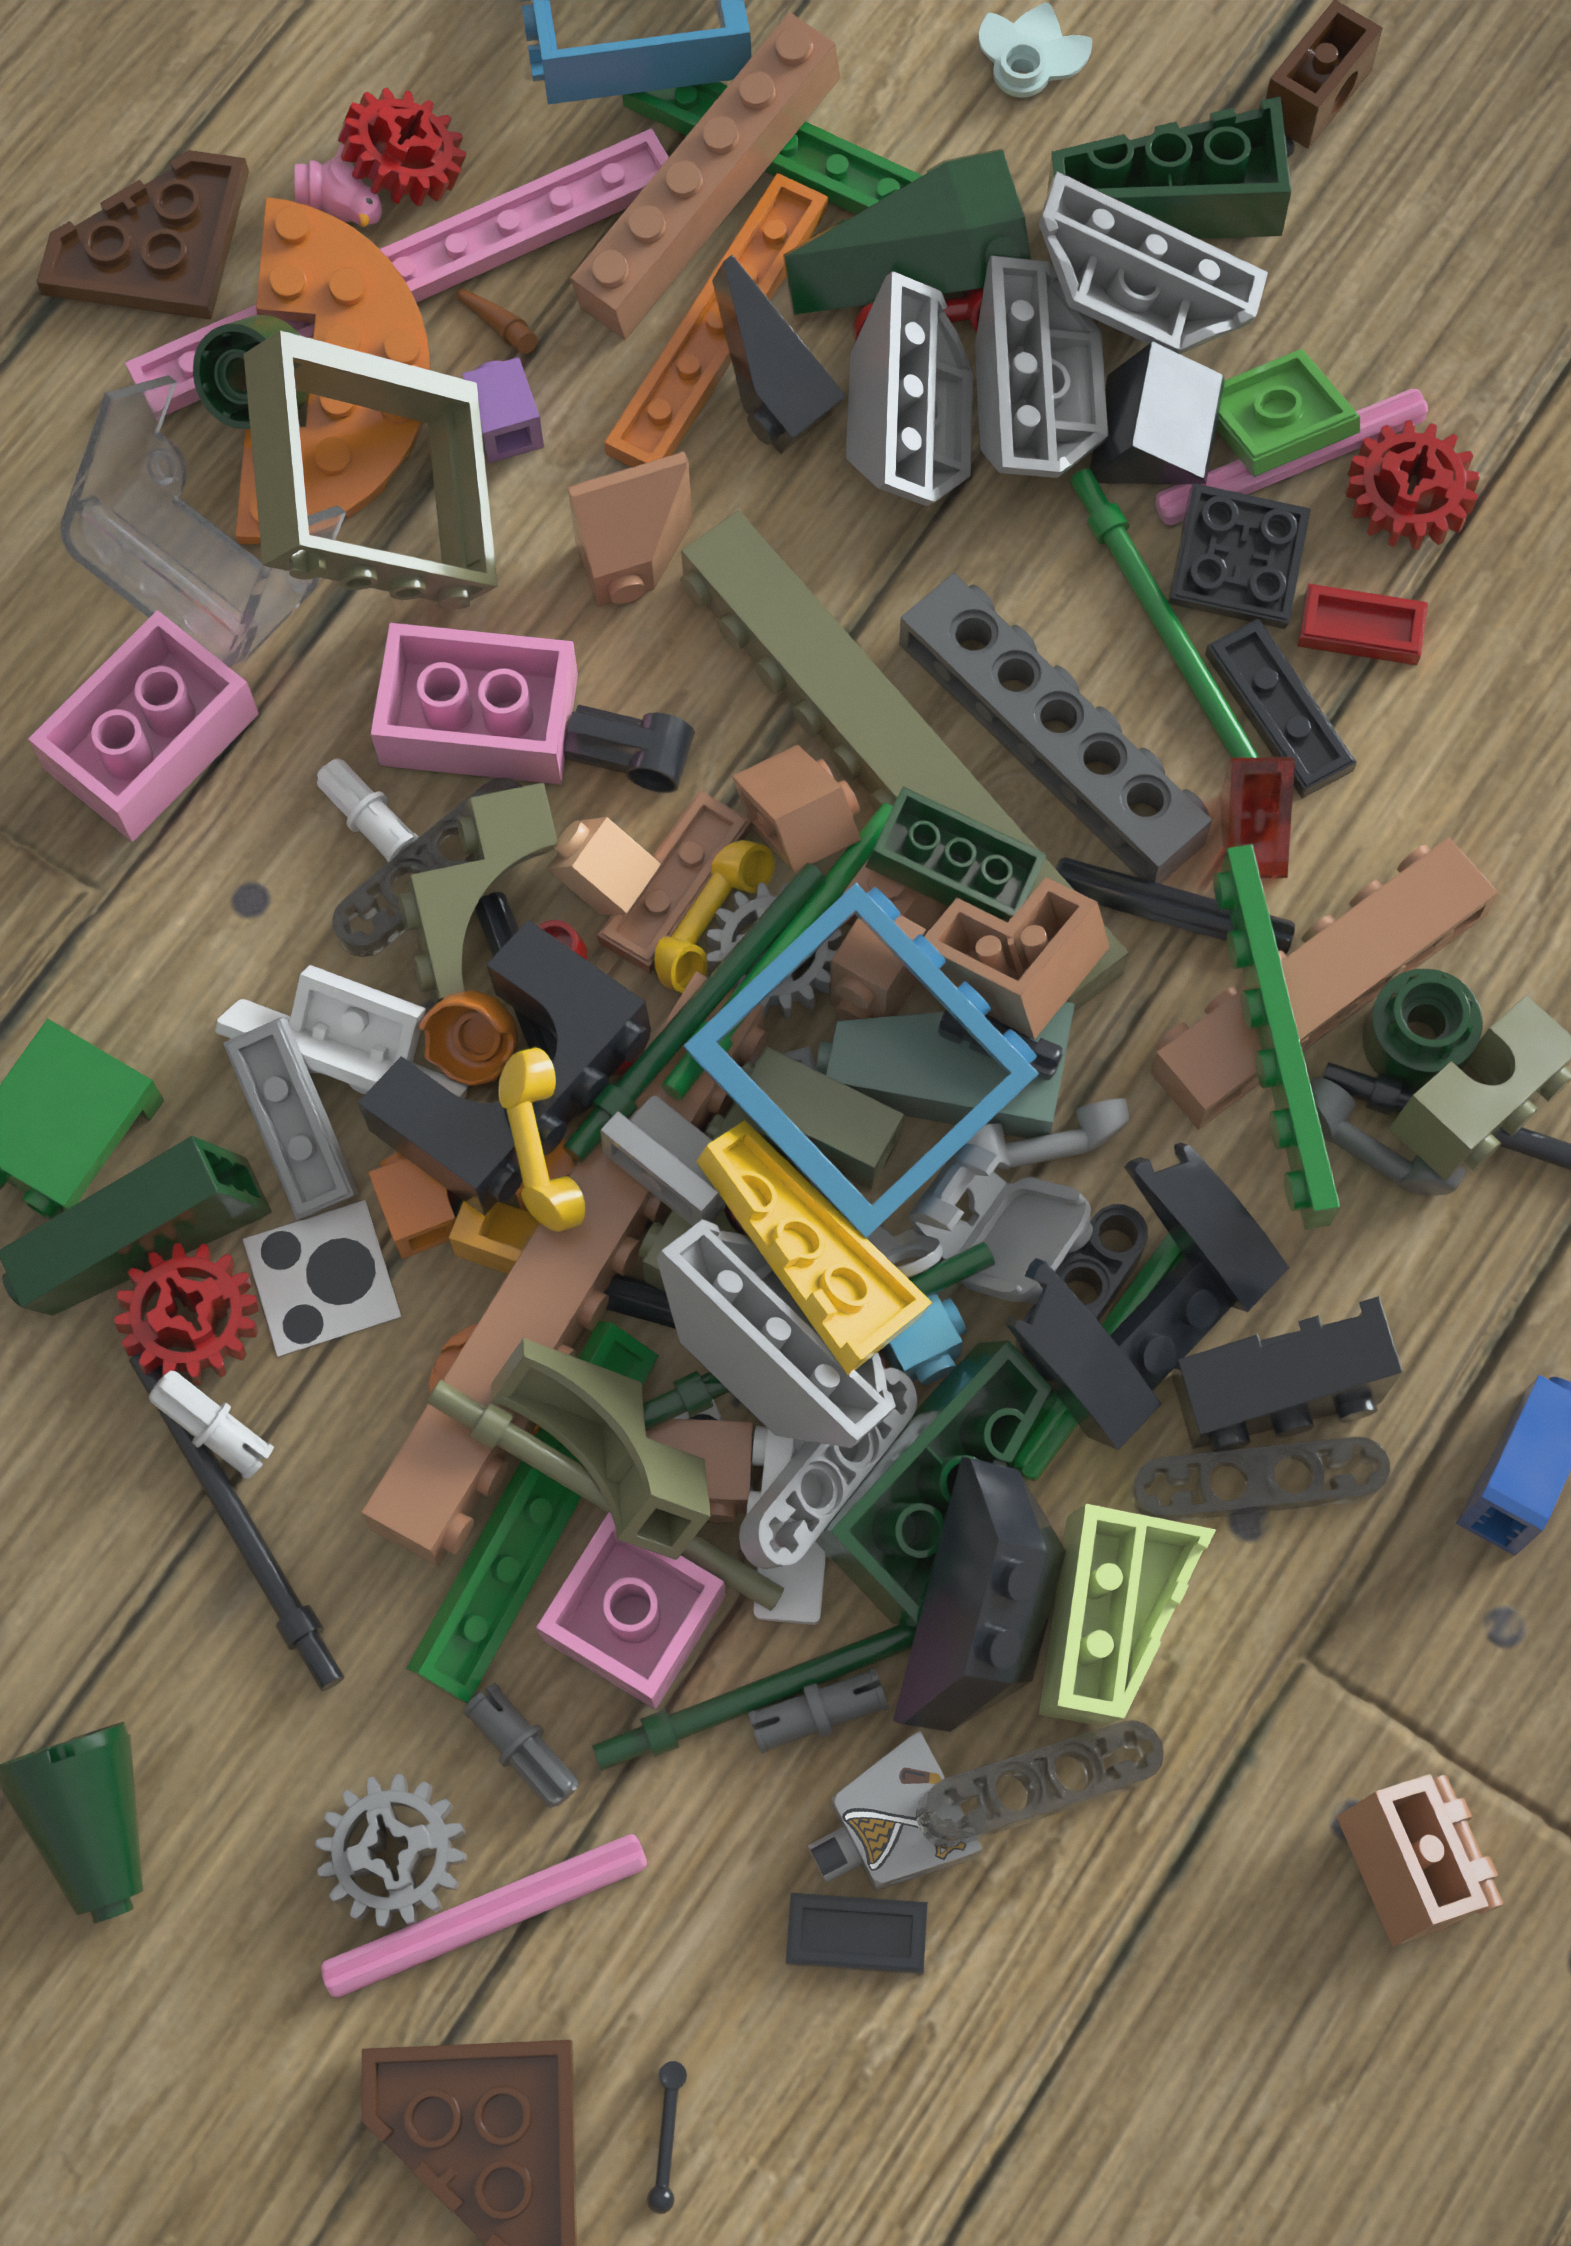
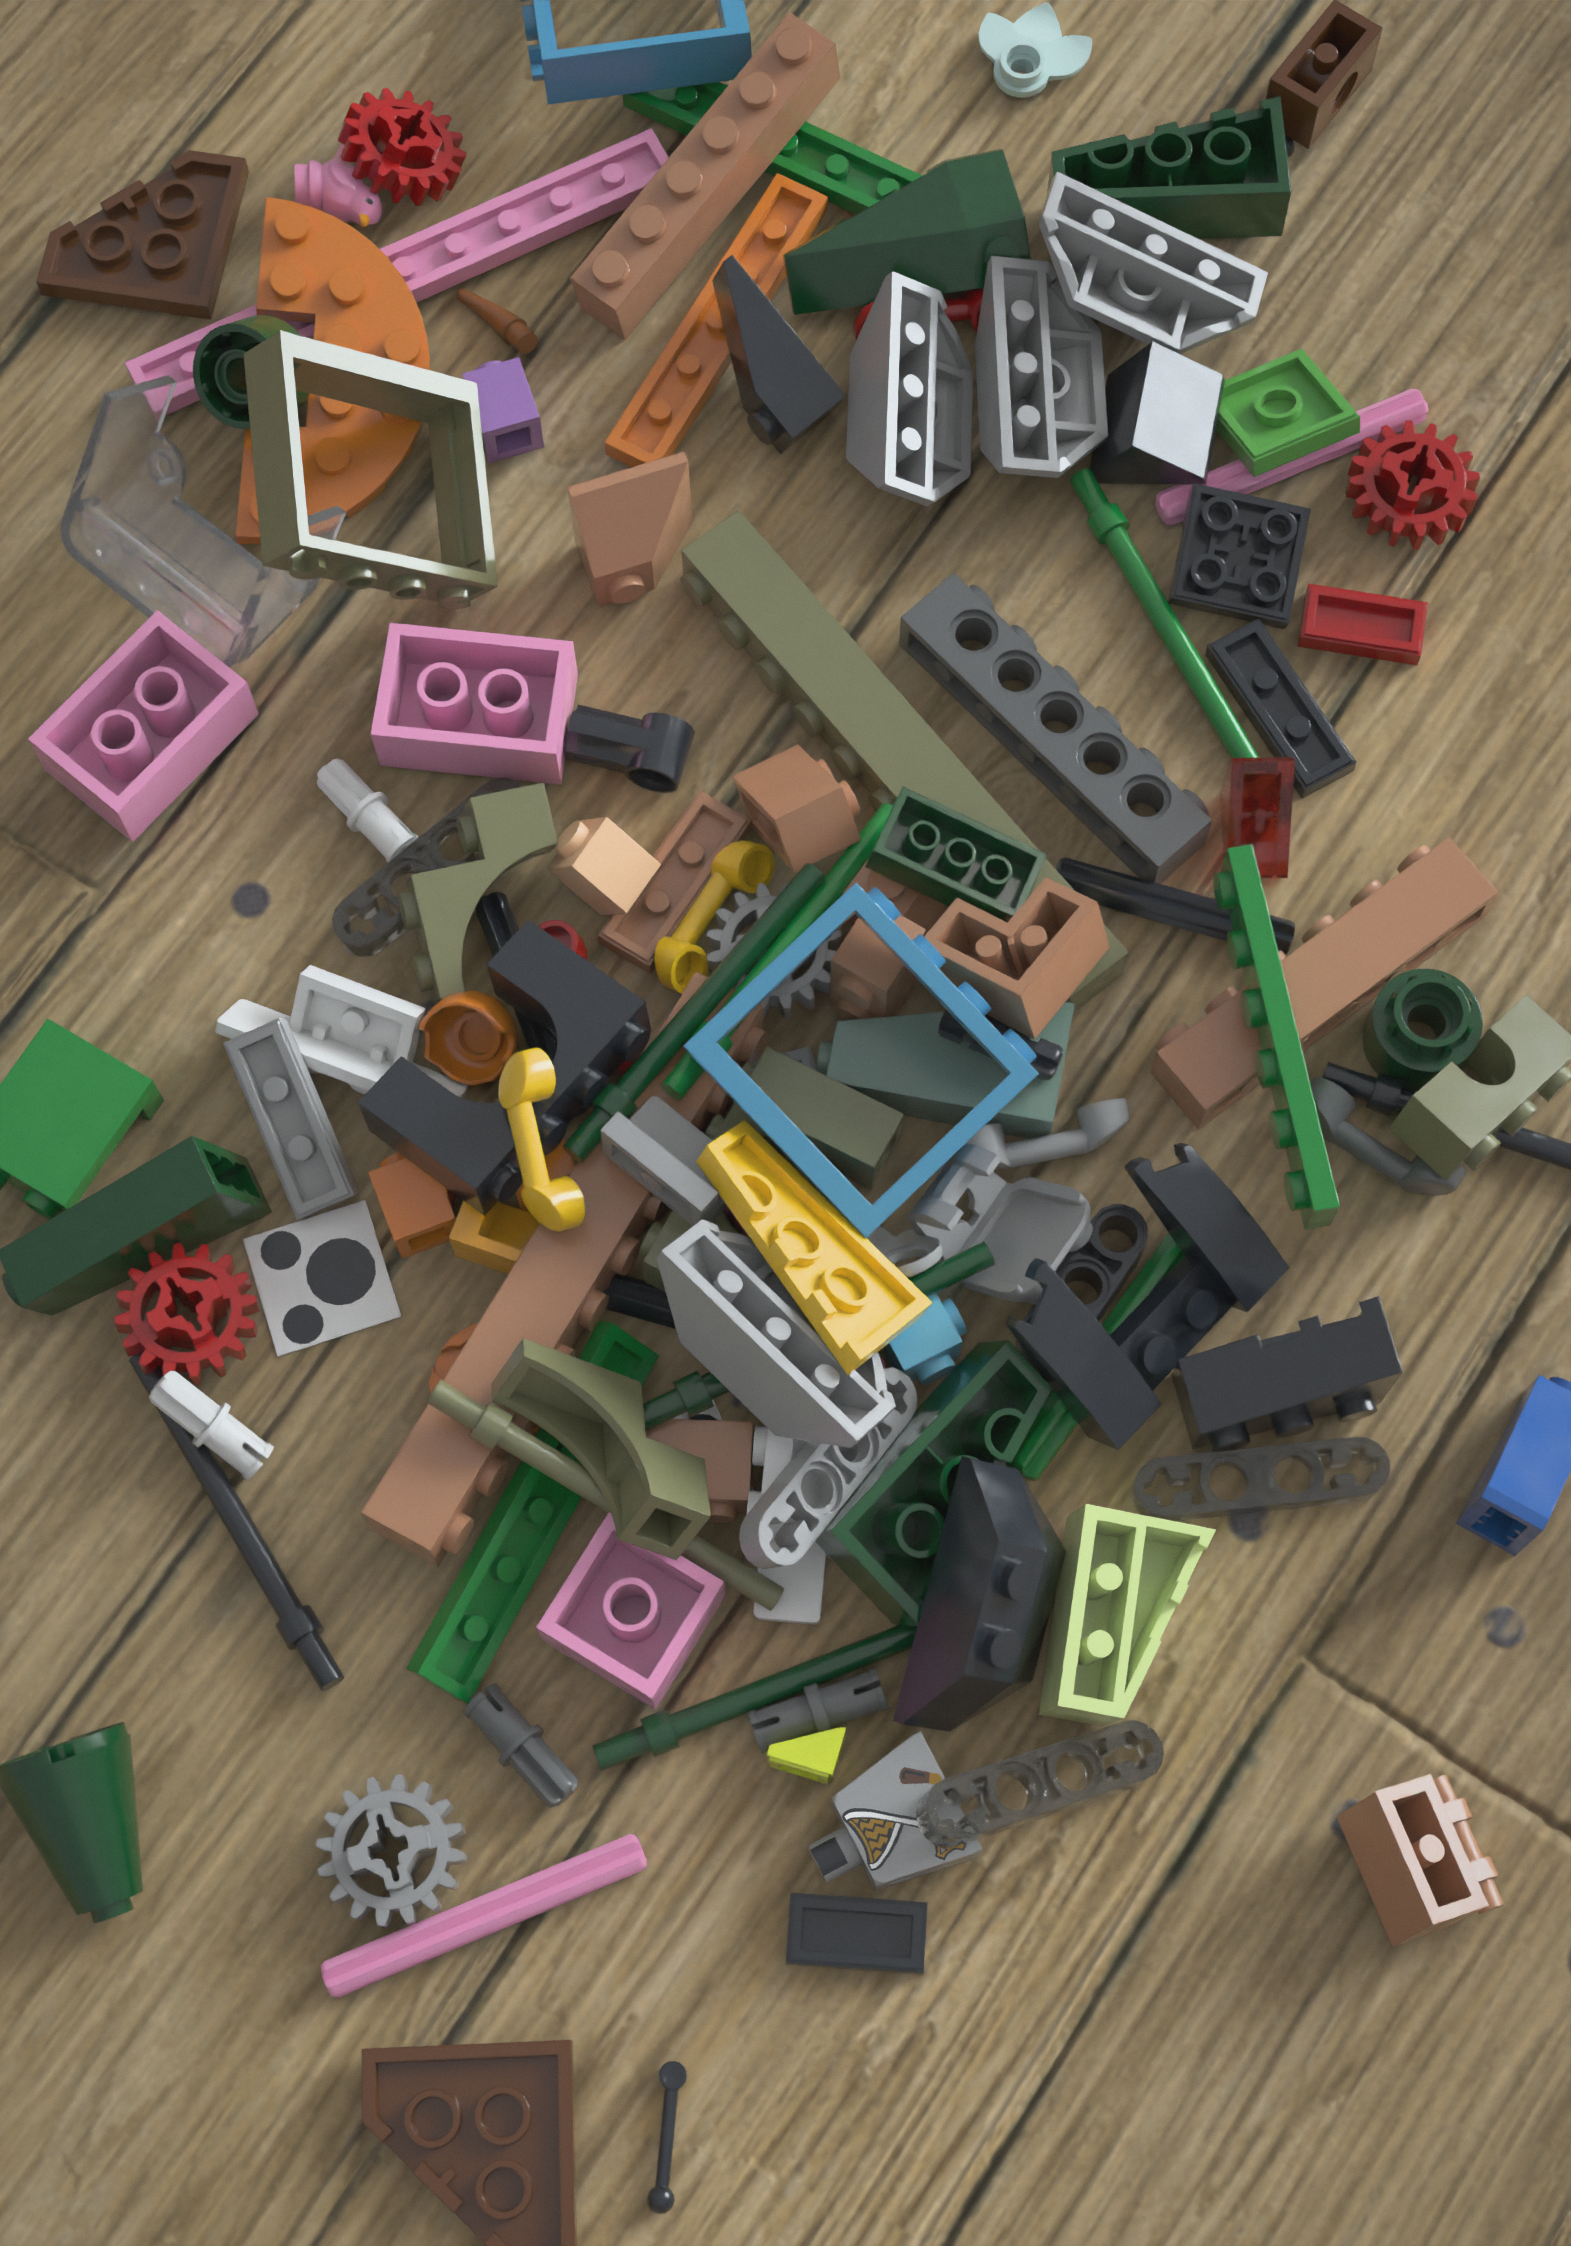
none -> neon yellow slope [767,1727,847,1785]

